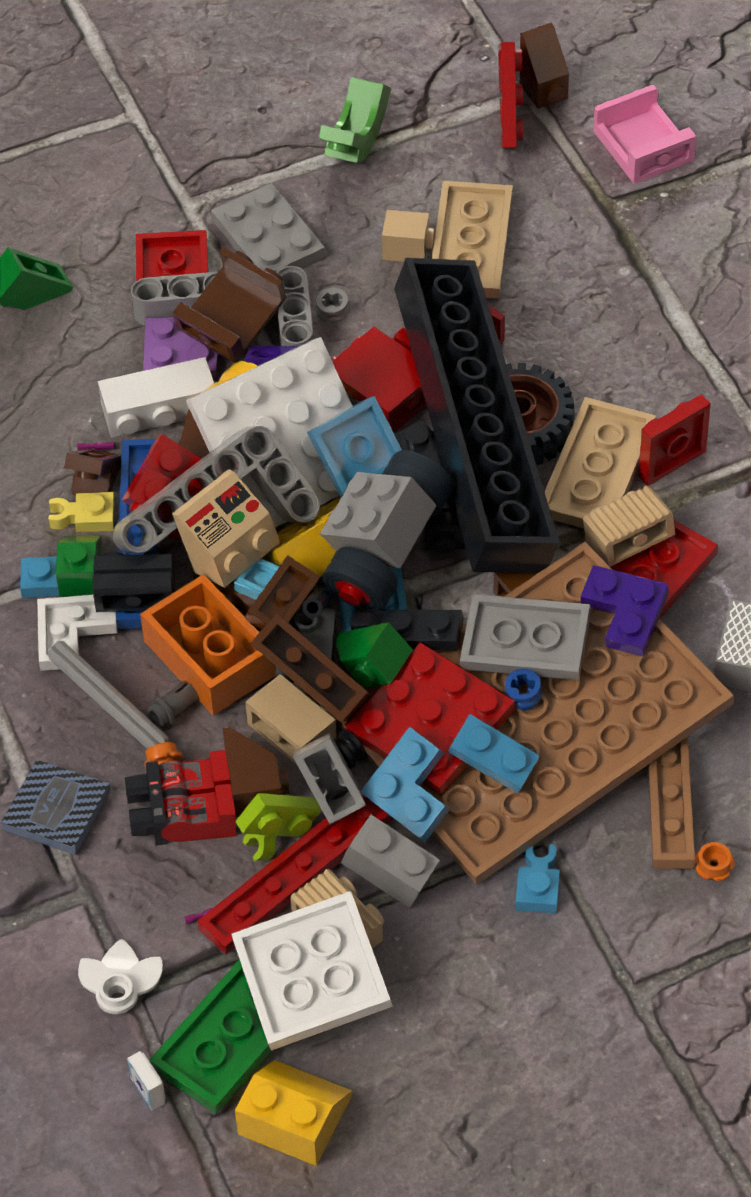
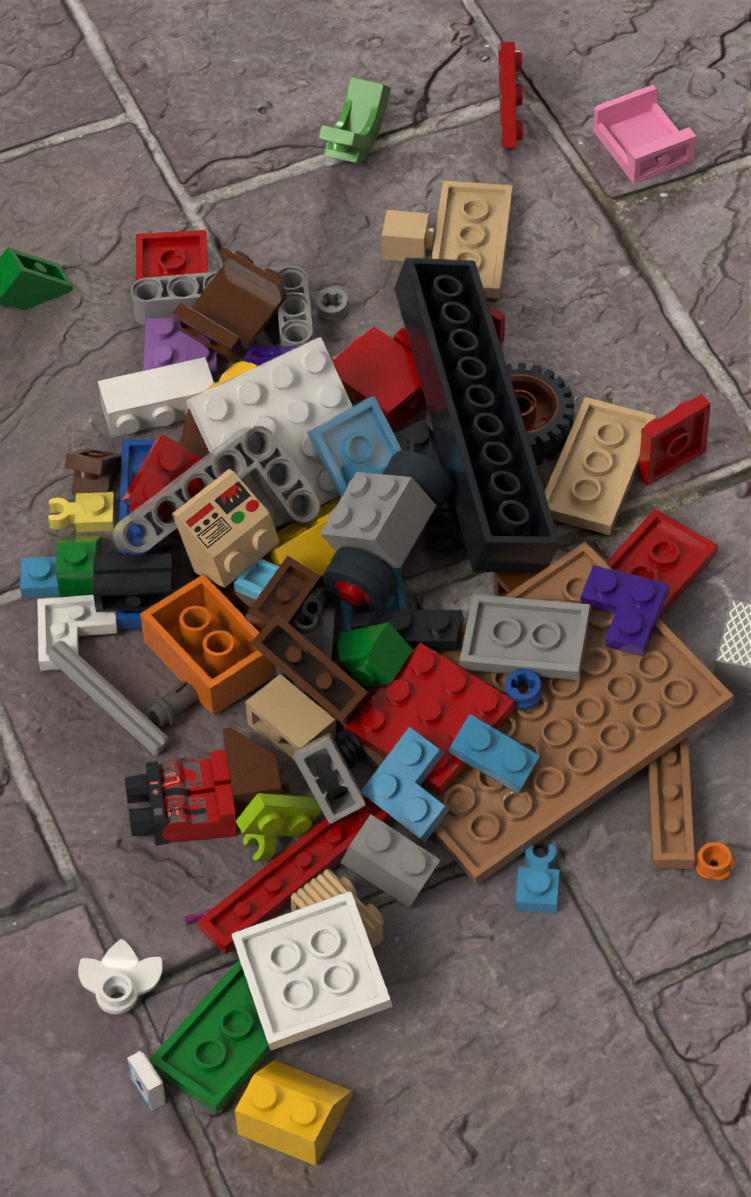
tile [1,759,110,855] -> none
magenta piece [77,442,115,450] -> none
orange plate [144,742,183,768] -> none
light grey plate [211,183,325,268] -> none
reddish brown slope [519,23,569,109] -> none
tan brick [583,485,675,567] -> none

